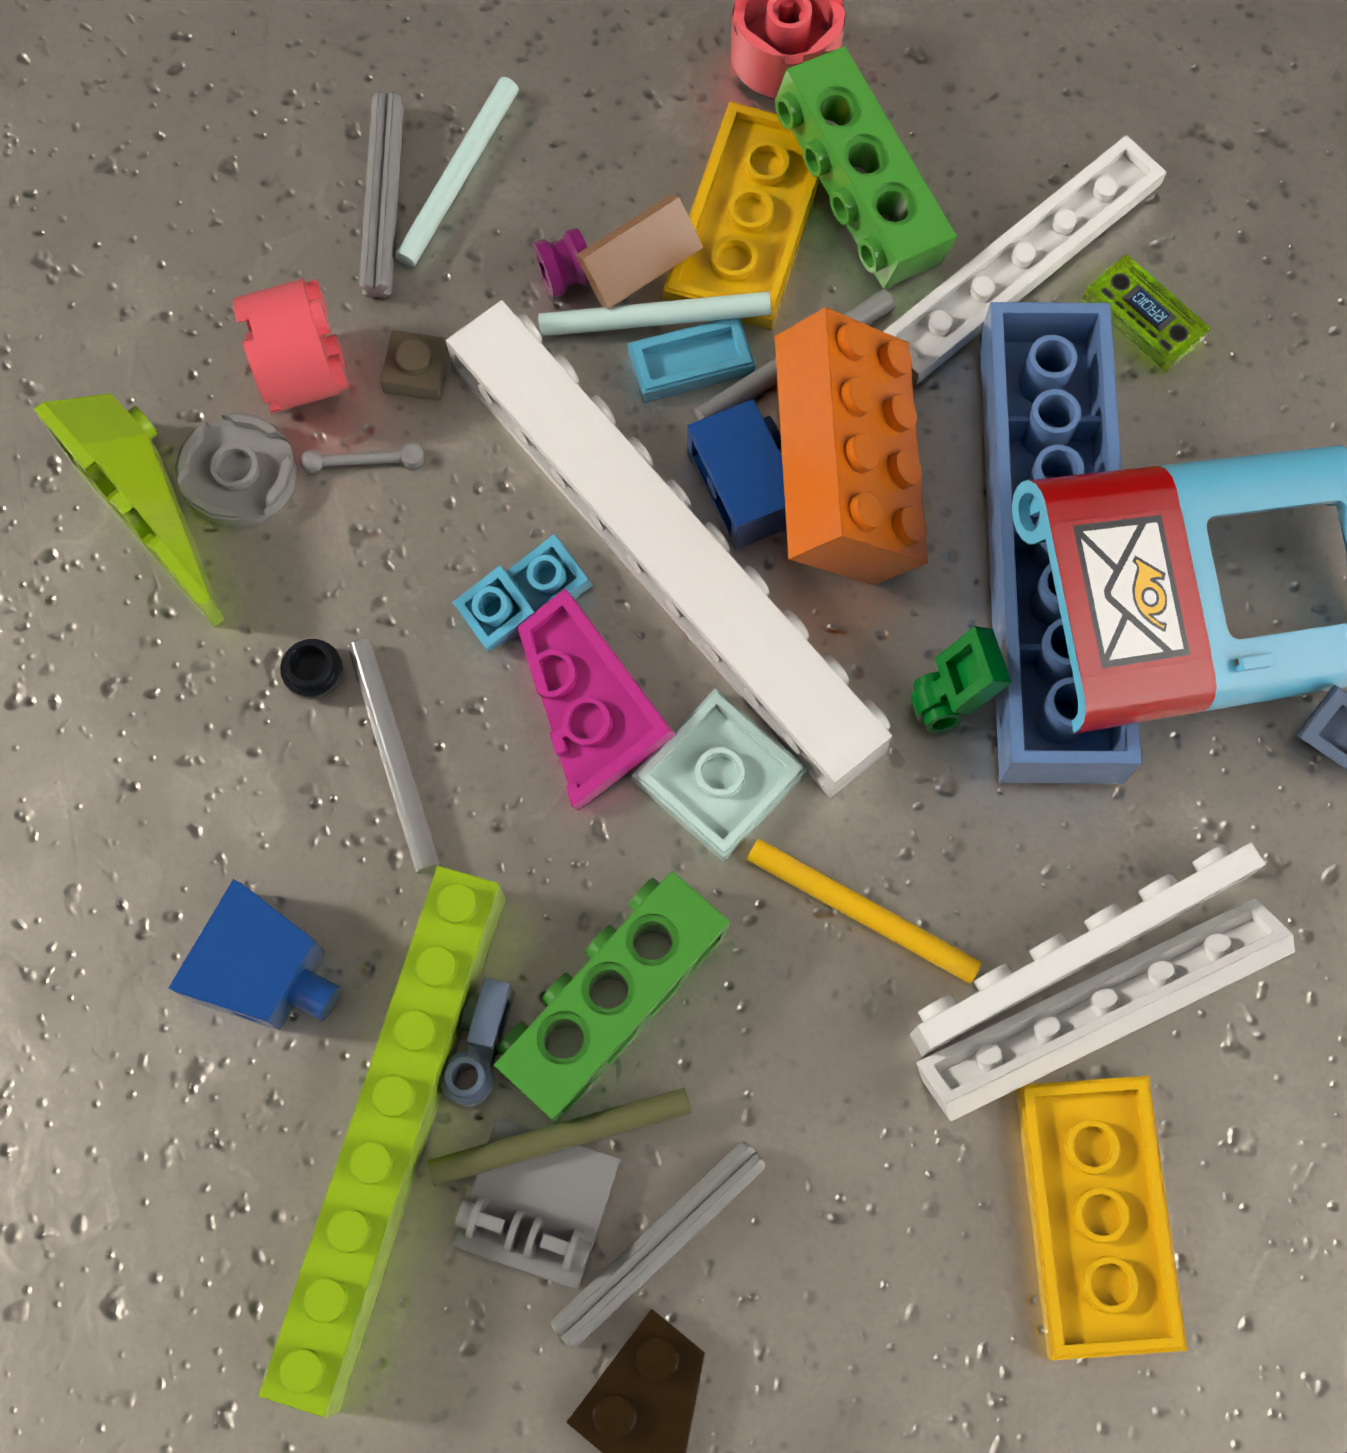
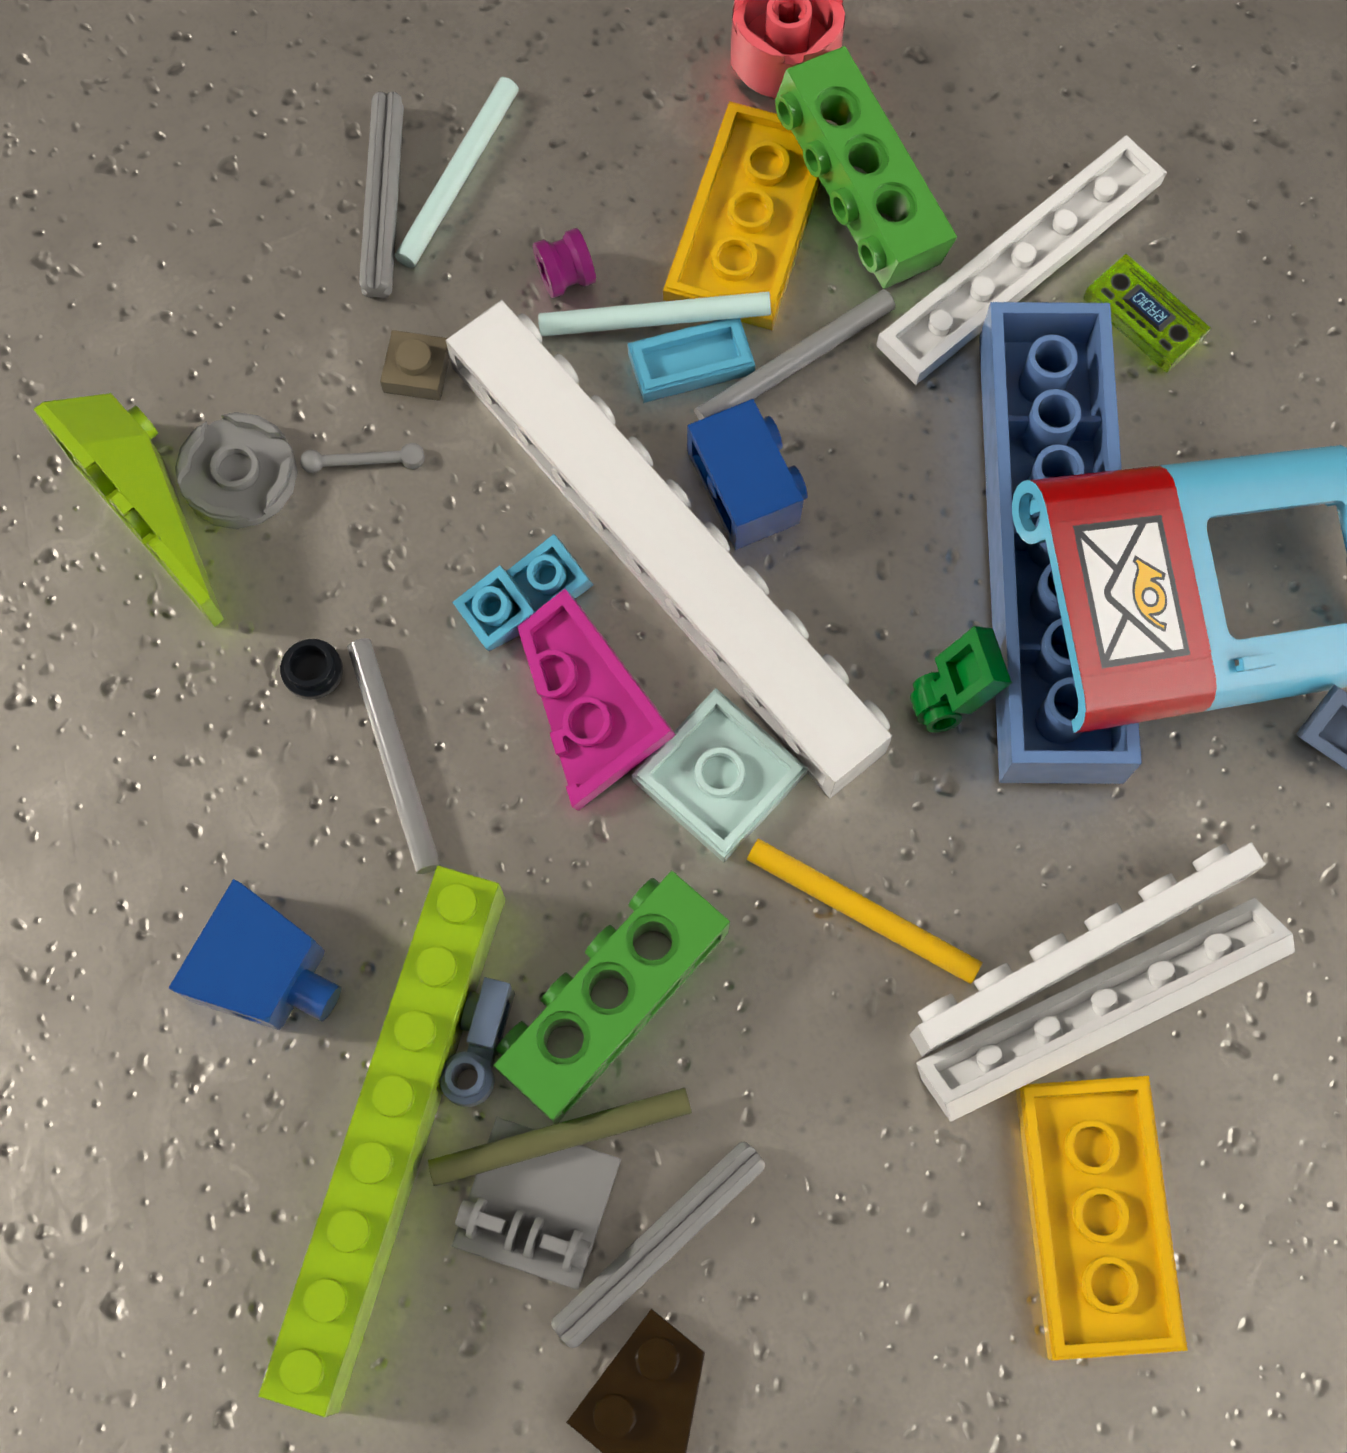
coral brick [233,278,350,414] -> none
medium nougat tile [575,194,703,309] -> none
orange brick [774,307,928,585] -> none

